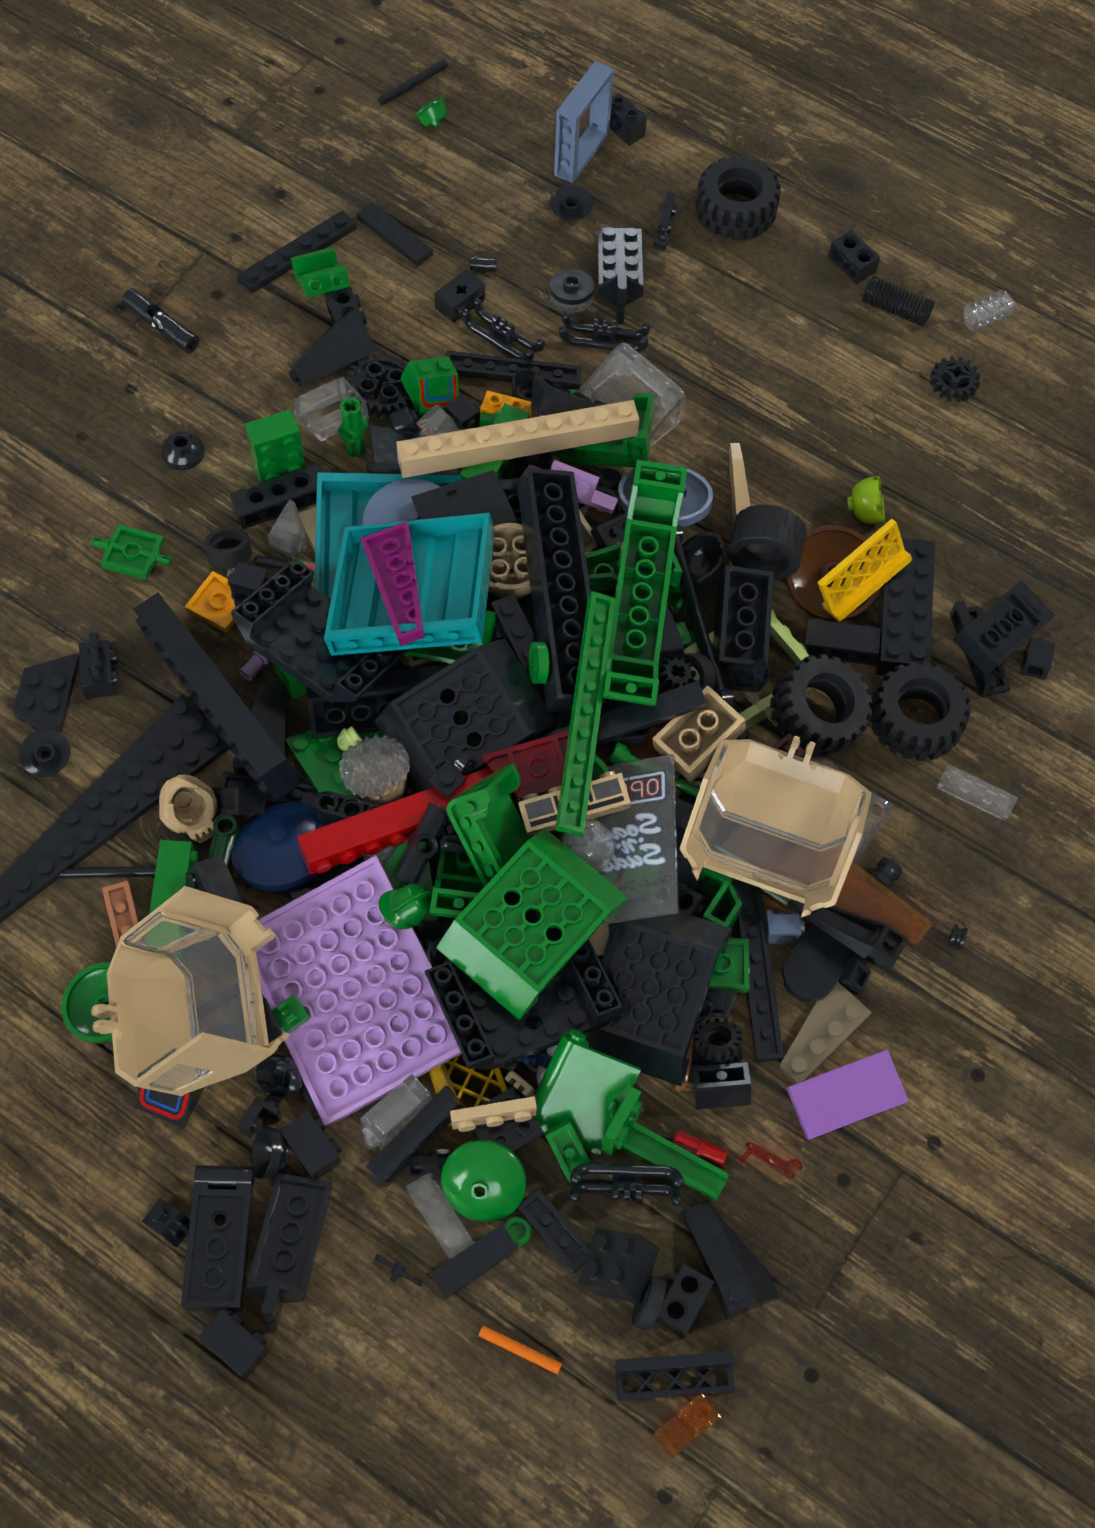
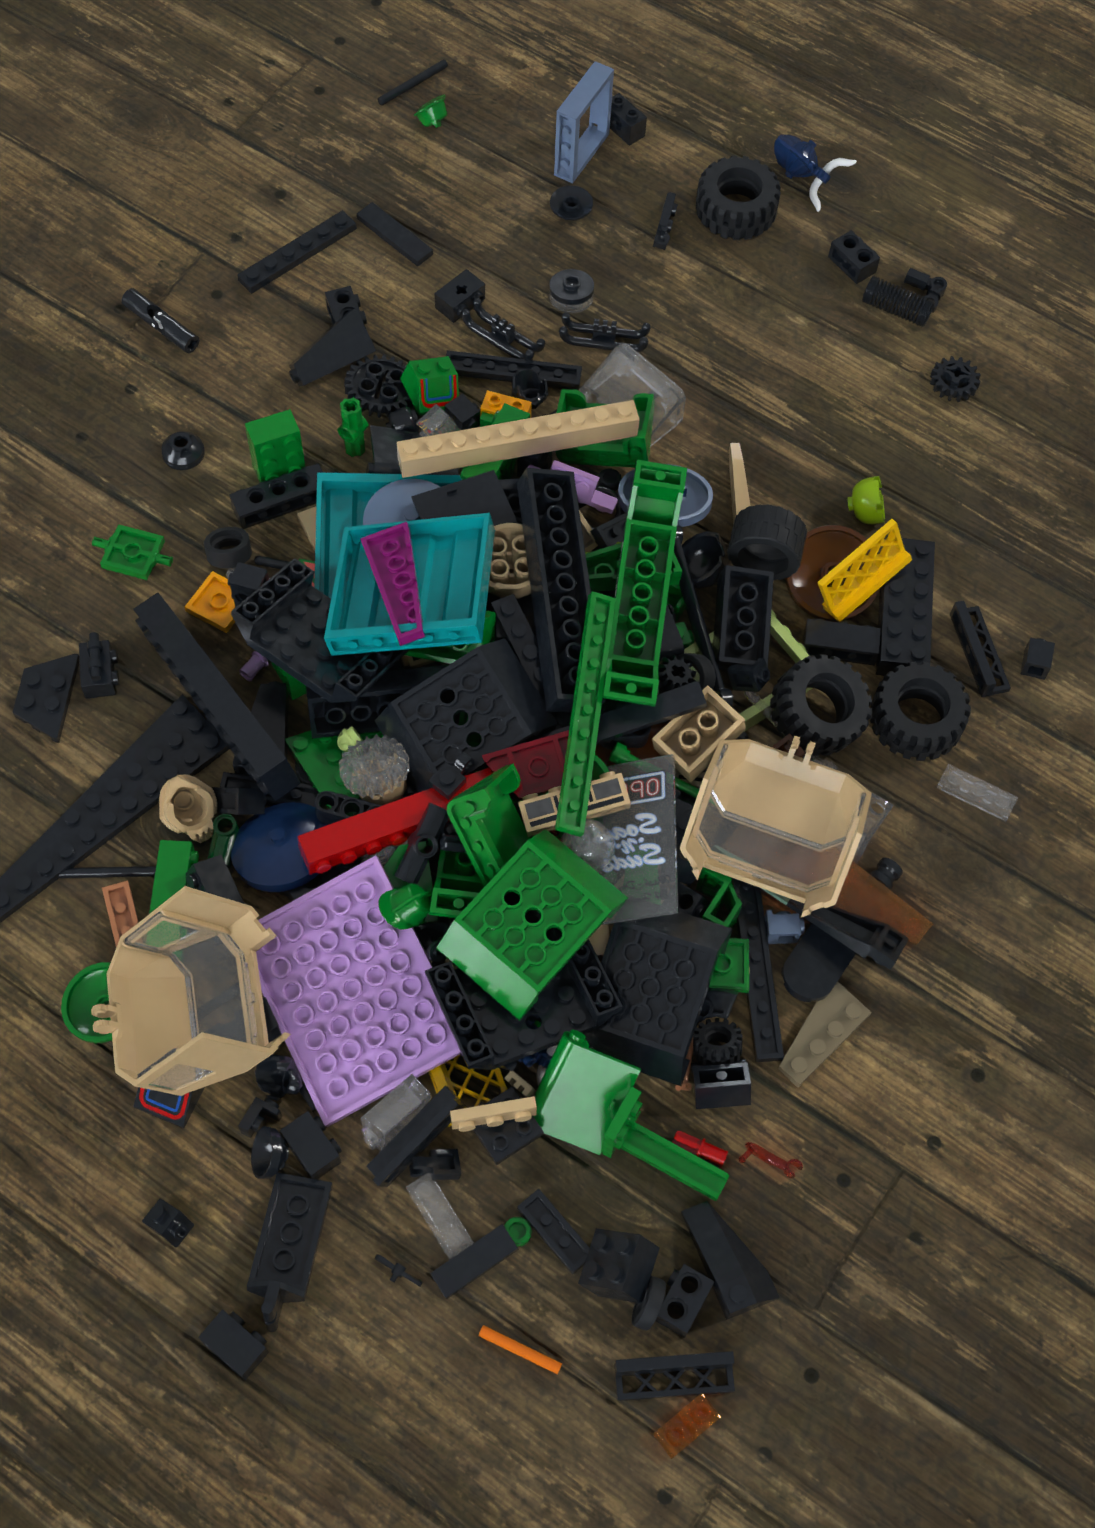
black dish [19,729,71,777] -> none
black hinge [181,1165,255,1312] -> none
clear slope [268,499,308,558] -> none
green tile [272,994,311,1034] -> none
green panel [290,247,350,298] -> none
clear window [294,377,369,441] -> none
green dish [441,1140,526,1222] -> none
black pin [470,255,497,273] -> none
green piece [528,642,549,684] -> none
black wedge [531,374,607,417] -> none
green plate [544,1119,591,1183] -> none
black piece [569,1163,684,1206] -> none
hinge [598,227,644,324] -> none
medium lavender tile [786,1049,909,1140] -> none
black tile [840,957,871,995] -> none
black bush [947,924,968,950] -> none
black hinge [953,580,1055,676] -> none
clear piece [963,290,1015,331] -> none
none -> dark blue helmet [774,134,857,212]
none -> black bar [904,268,947,313]

